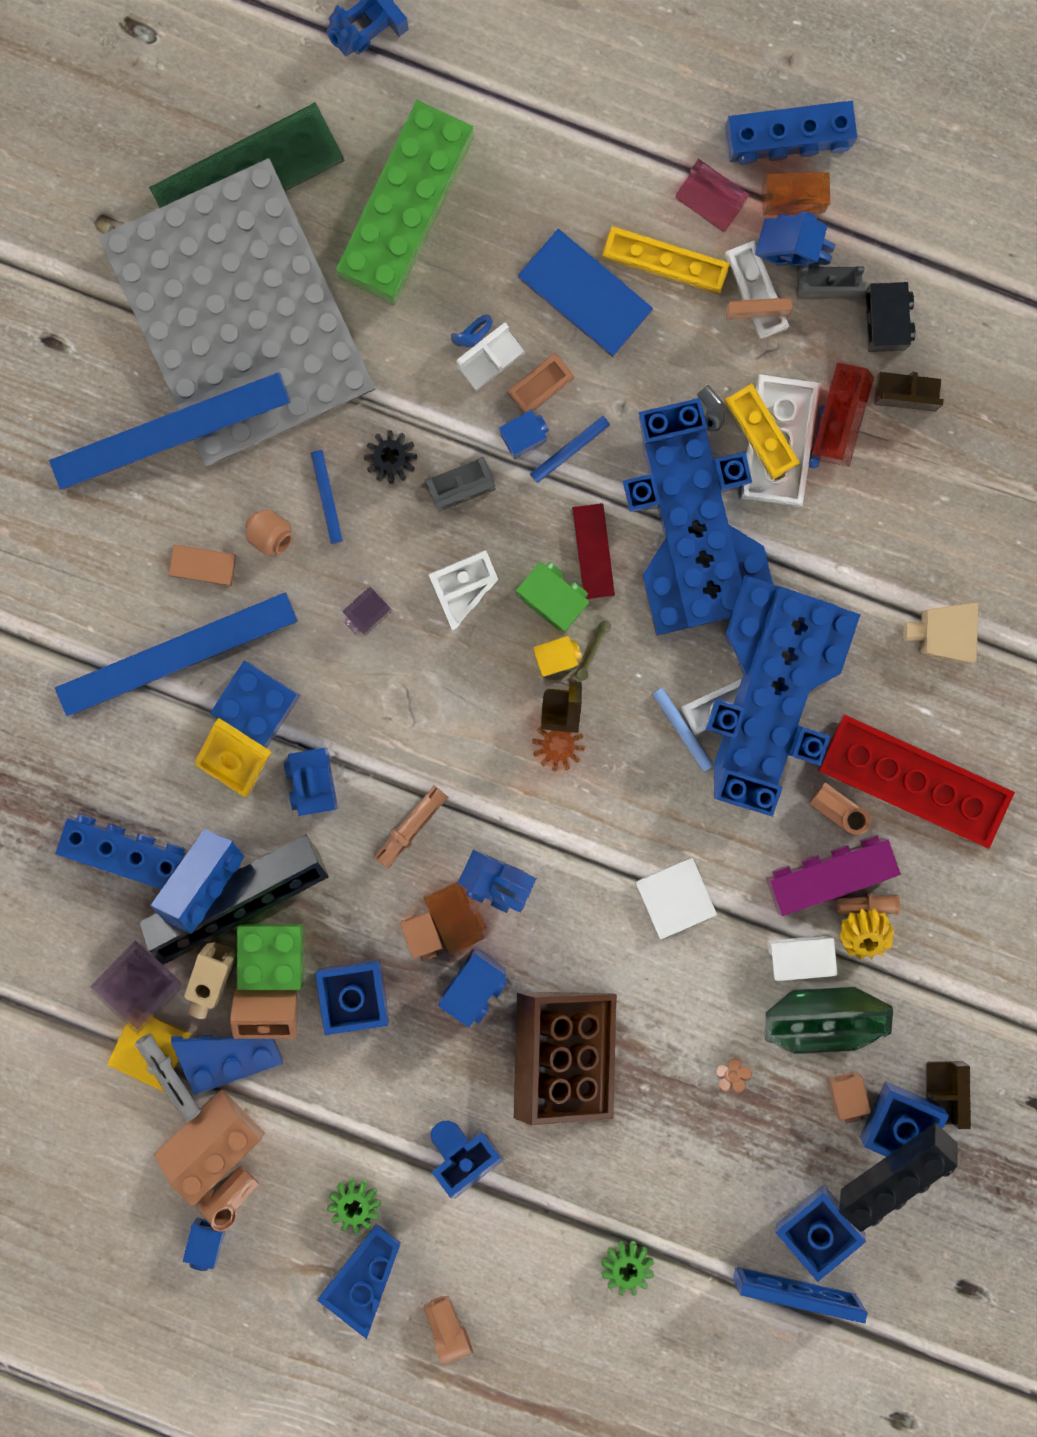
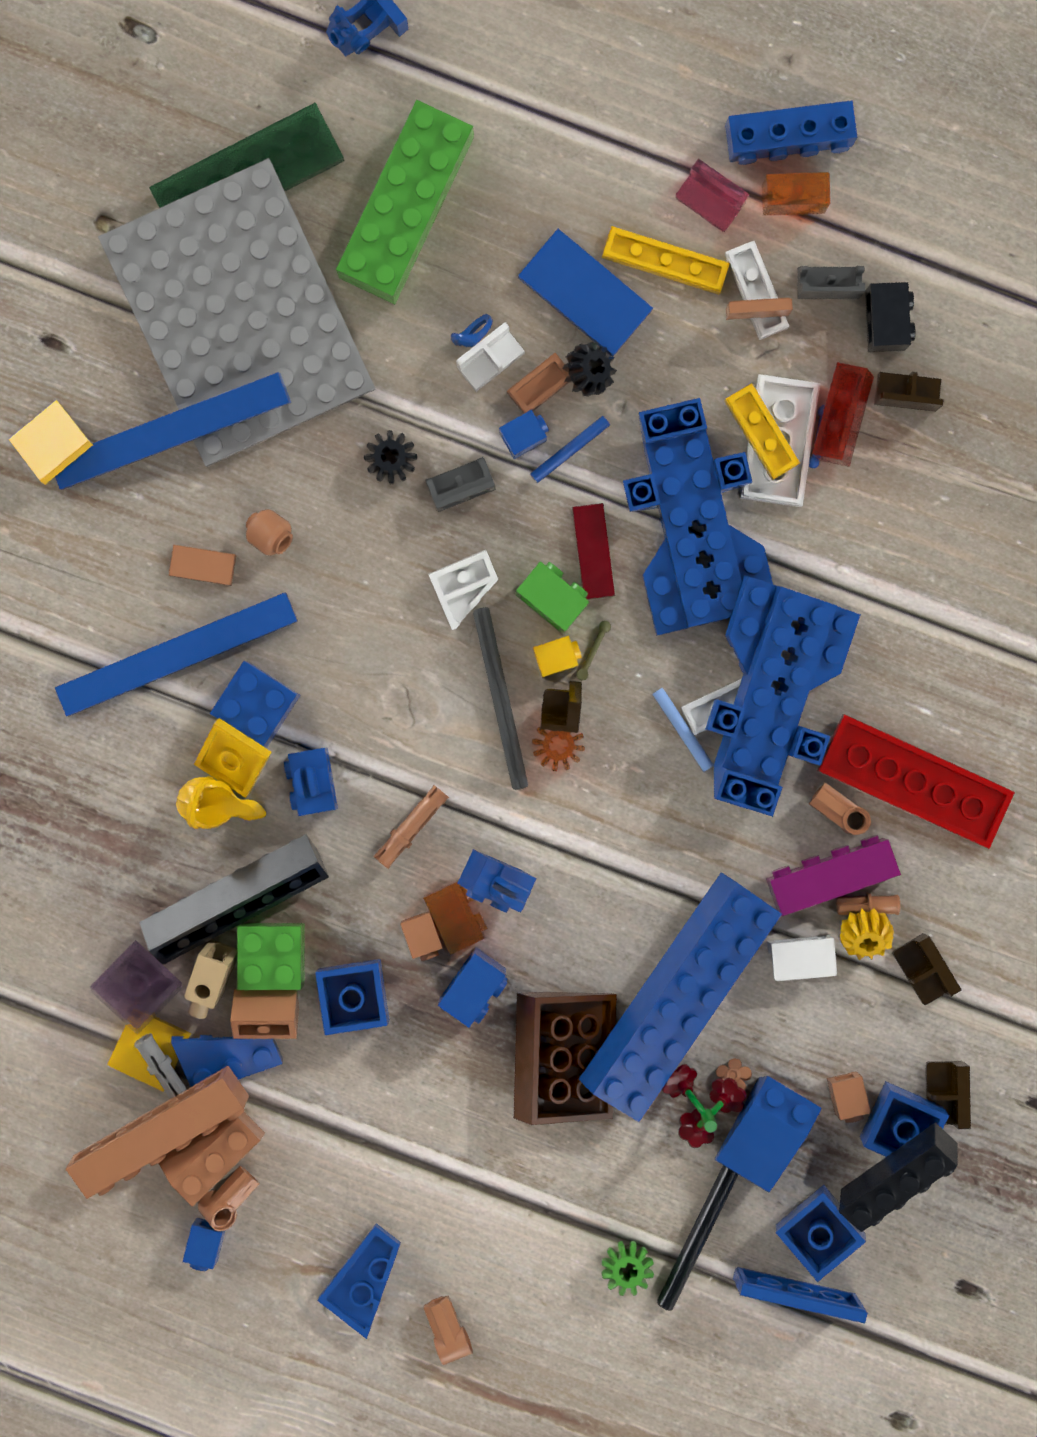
blue brick [55,814,186,889] -> none
brick [150,829,245,934] -> none
blue bar [311,450,343,544] -> none
bright green gear [327,1178,381,1234] -> none
clear purple brick [342,586,393,636] -> none
blue brick [430,1120,505,1199] -> none
white tile [635,857,717,940] -> none
dark grey arm [697,385,726,431] -> none
blue brick [755,211,835,266] -> none
clear green wedge [765,987,893,1054] -> none
tan torso [903,603,978,664] -> none
none -> yellow tile [9,400,93,485]
none -> nougat brick [66,1066,249,1199]
none -> yellow piece [176,776,267,829]
none -> dark grey axle [473,607,528,790]
none -> black gear [562,342,617,397]
none -> blue brick [579,872,782,1122]
none -> black axle [657,1166,738,1311]
none -> dark red plant [662,1064,746,1148]
none -> blue slope [714,1076,822,1193]
none -> dark brown panel [892,933,962,1005]

